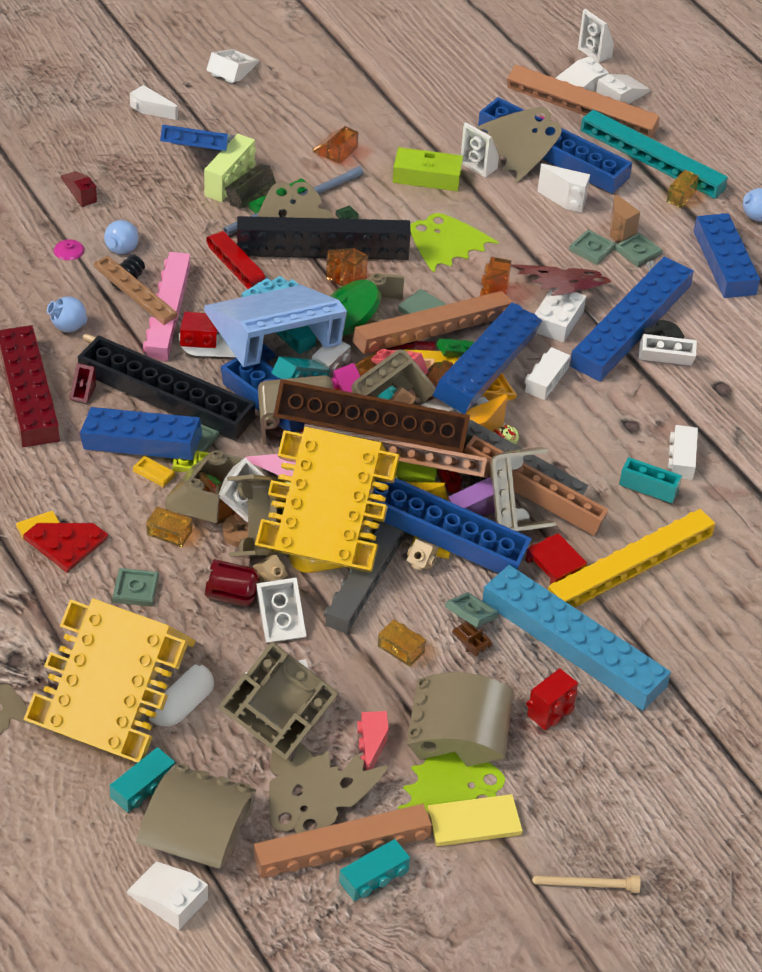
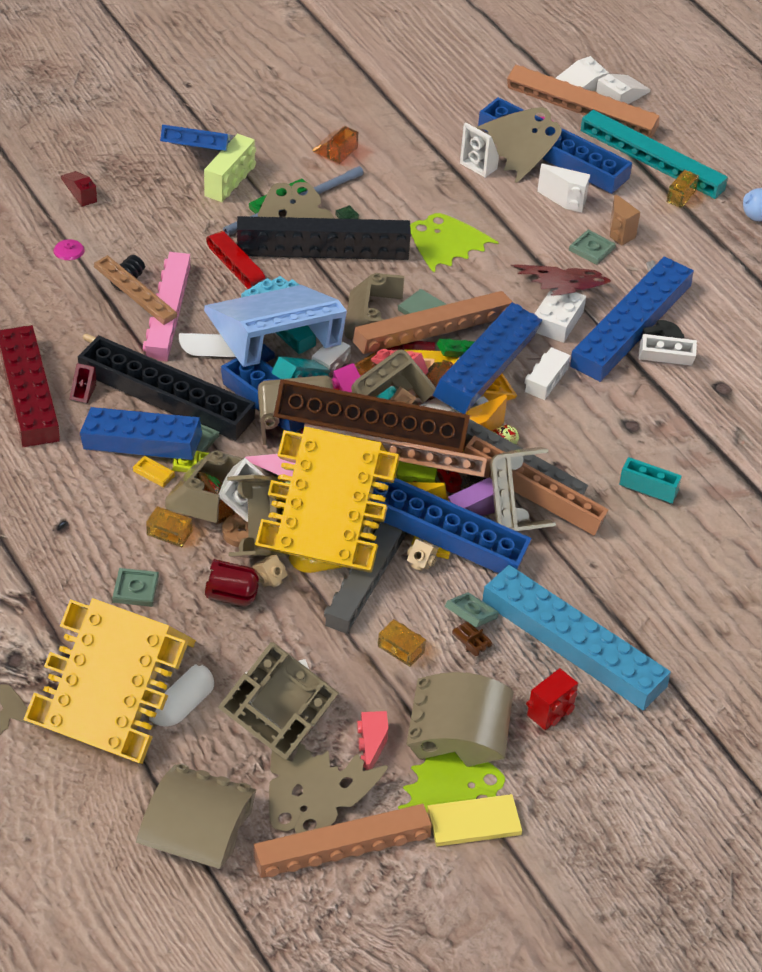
yellow tile [16,510,60,541] -> none
red plate [23,523,108,573] -> none
light blue brick [47,296,87,332] -> none
light blue brick [104,220,139,255] -> none
teal brick [109,747,176,813] -> none
white slope [127,861,208,930] -> none
white slope [130,85,178,120] -> none
red panel [180,312,219,348] -> none
white slope [207,49,259,83] -> none
clear smoke brick [225,164,276,208] -> none
white slope [256,578,306,643] -> none
clear orange slope [326,248,368,286] -> none
green dish [330,280,381,336] -> none
teal brick [339,839,410,901] -> none
lime brick [392,147,463,191] -> none
clear orange slope [480,257,512,296] -> none
red panel [526,533,587,586] -> none
tan piece [532,875,640,893] -> none
yellow brick [548,509,715,608] -> none
white slope [578,9,614,63] -> none
sand green tile [614,232,663,268] -> none
white brick [667,425,698,480] -> none
blue brick [693,213,760,298] -> none

